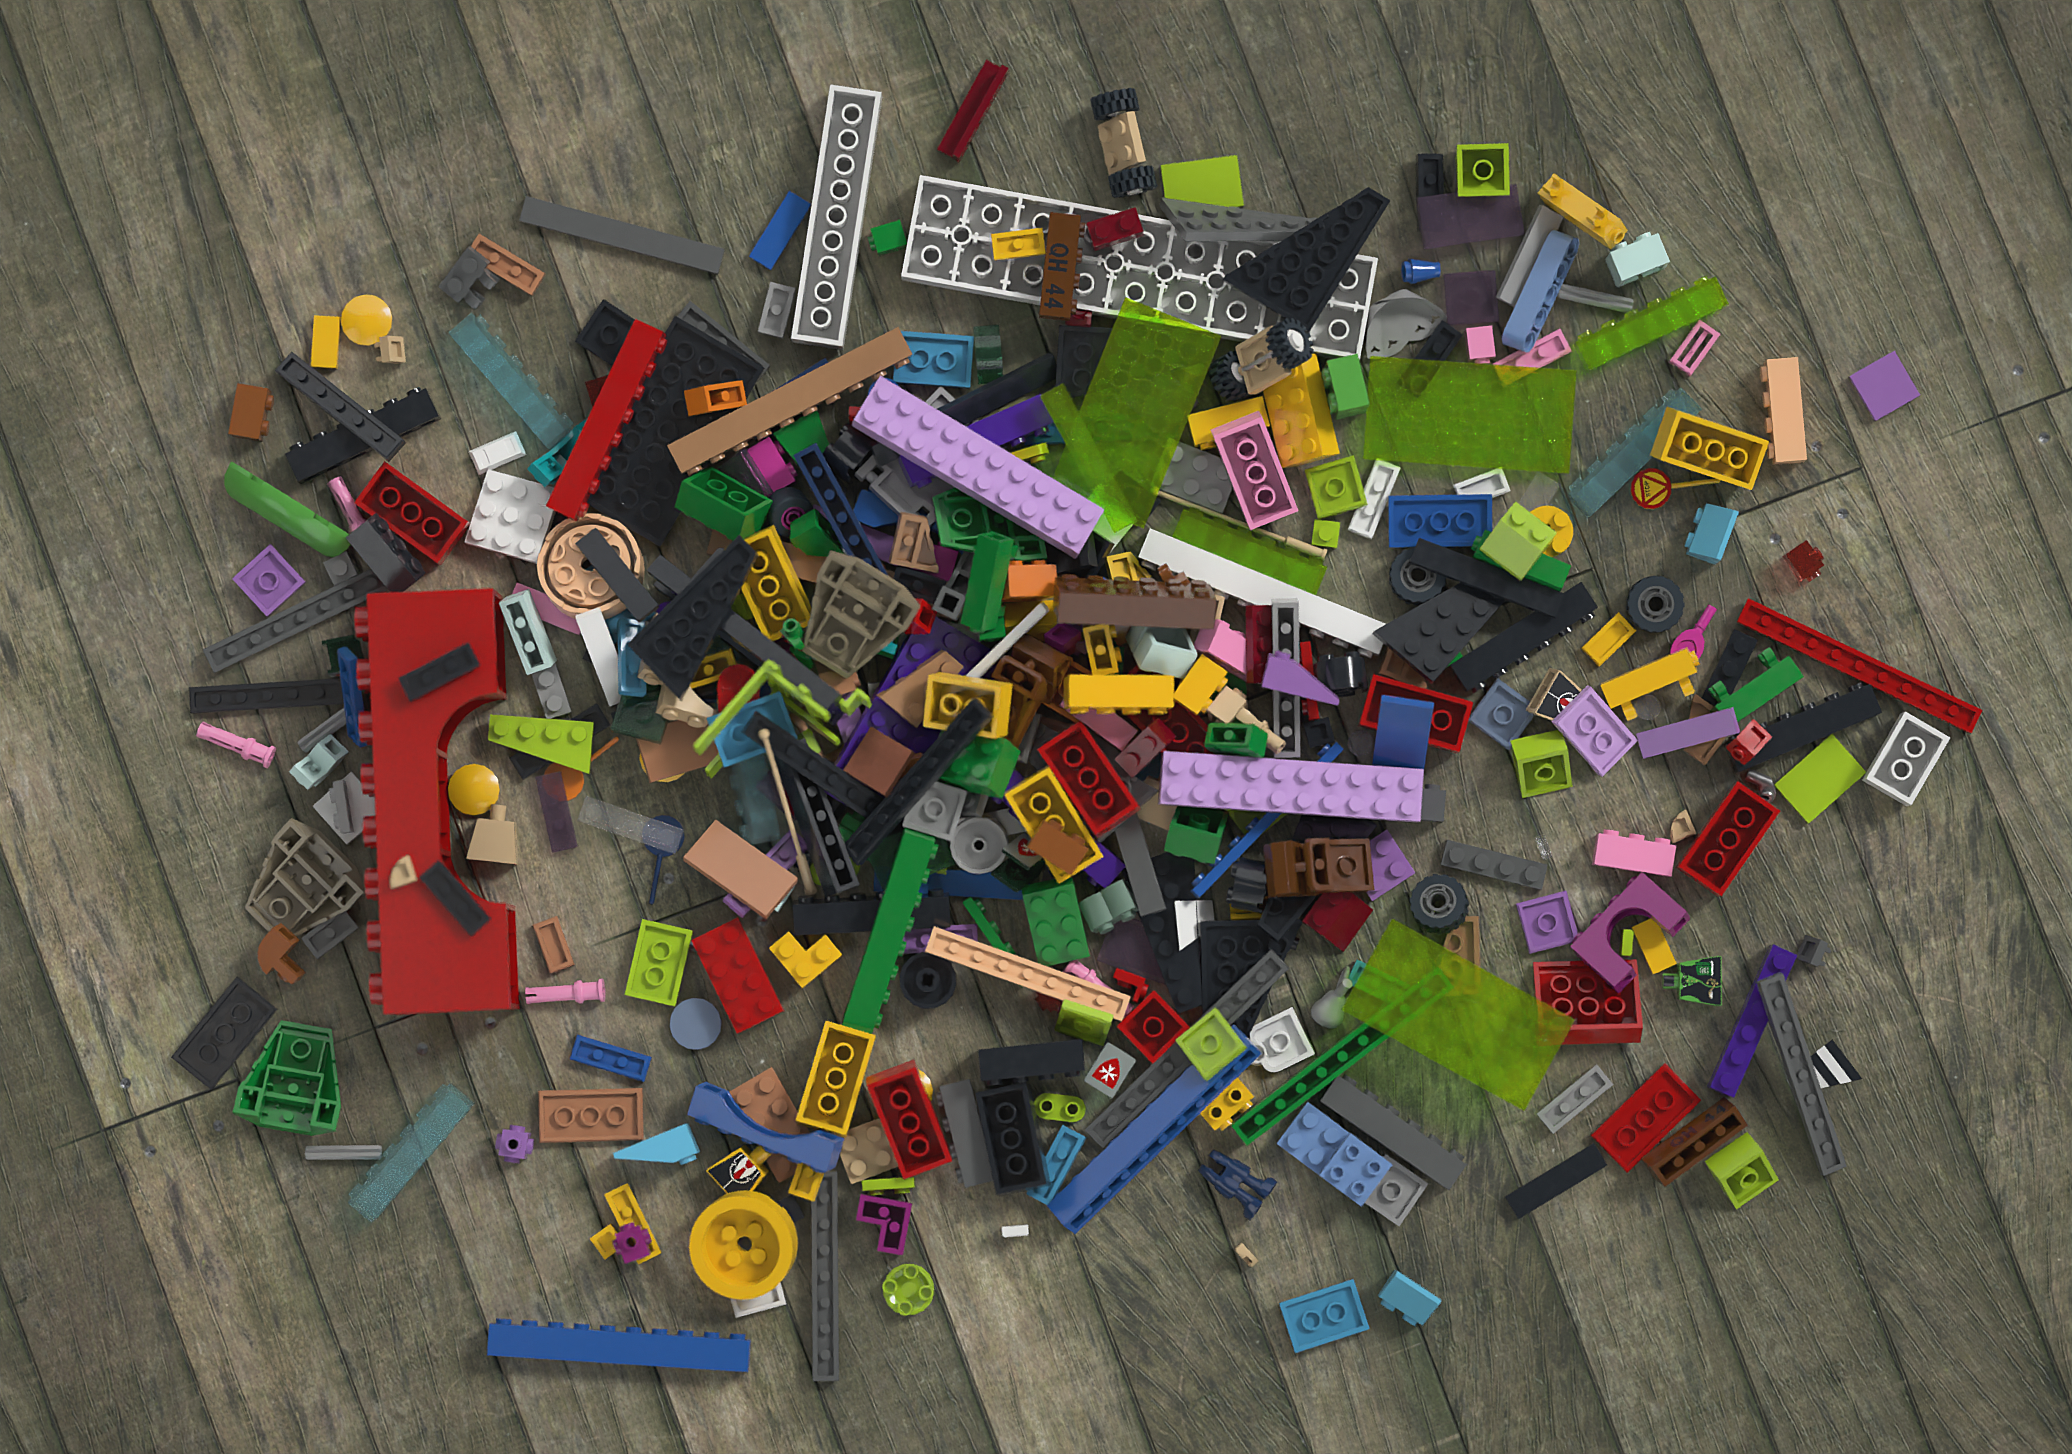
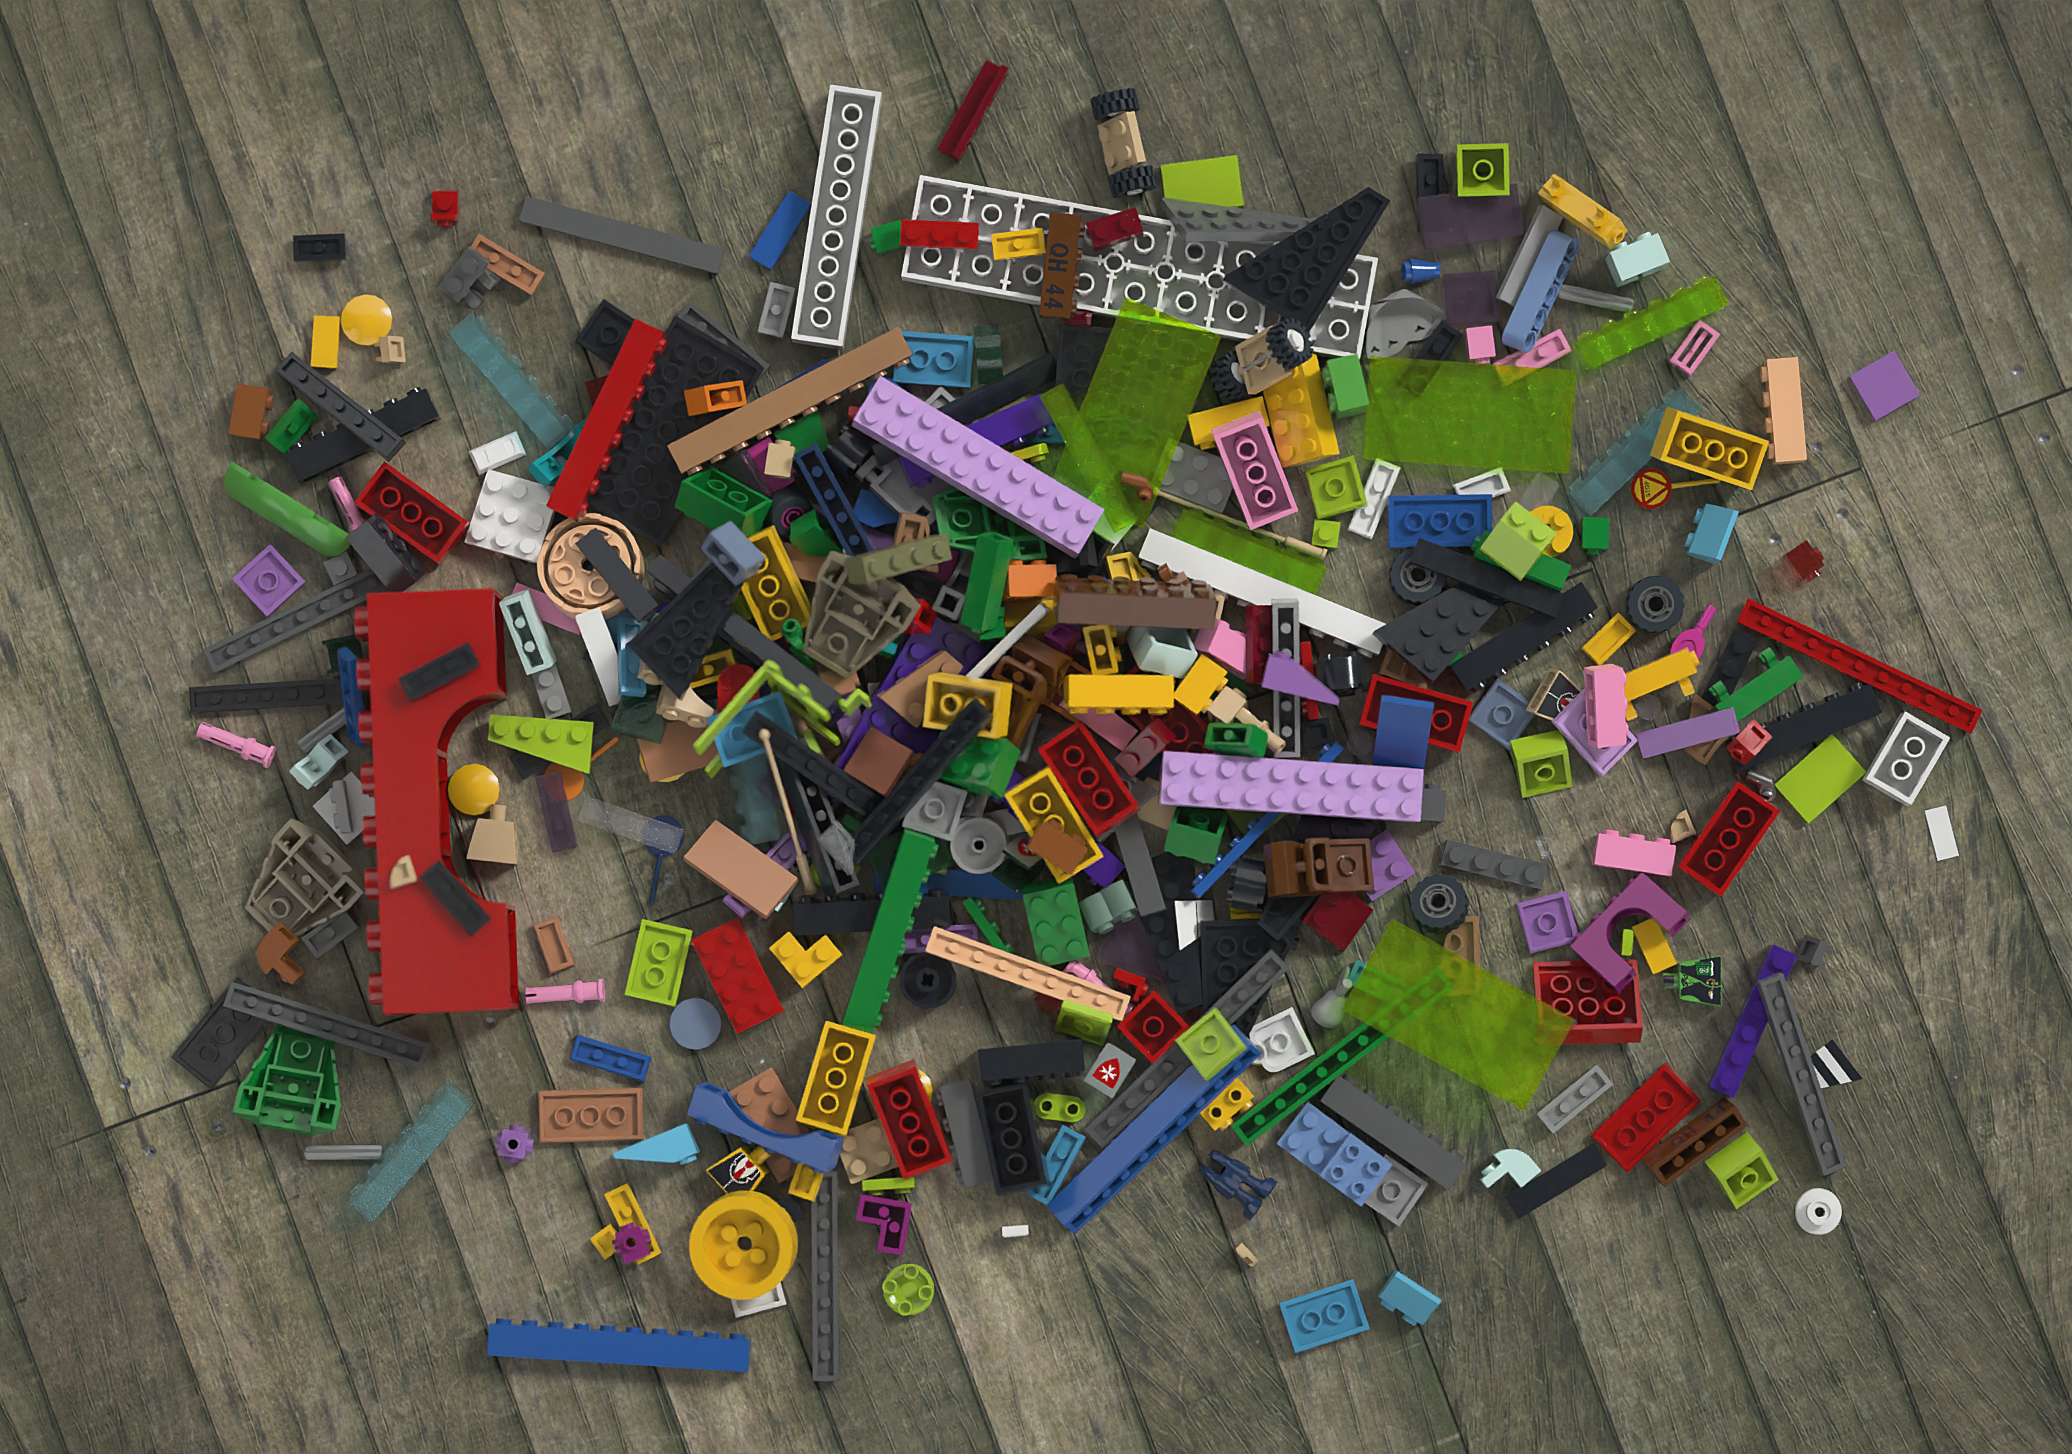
none -> dark grey plate [223,982,431,1070]
none -> green plate [264,399,318,454]
none -> black plate [293,233,346,262]
none -> red bracket [431,191,459,227]
none -> sand blue brick [701,521,766,585]
none -> tan brick [764,440,796,480]
none -> clear tile [817,821,855,875]
none -> olive brick [845,534,952,584]
none -> red plate [900,219,979,250]
none -> dark orange arm [1120,472,1153,504]
none -> light aqua brick [1479,1149,1541,1188]
none -> green brick [1580,517,1609,555]
none -> bright pink brick [1584,664,1629,748]
none -> white piece [1795,1188,1842,1235]
none -> white sticker [1925,806,1959,861]

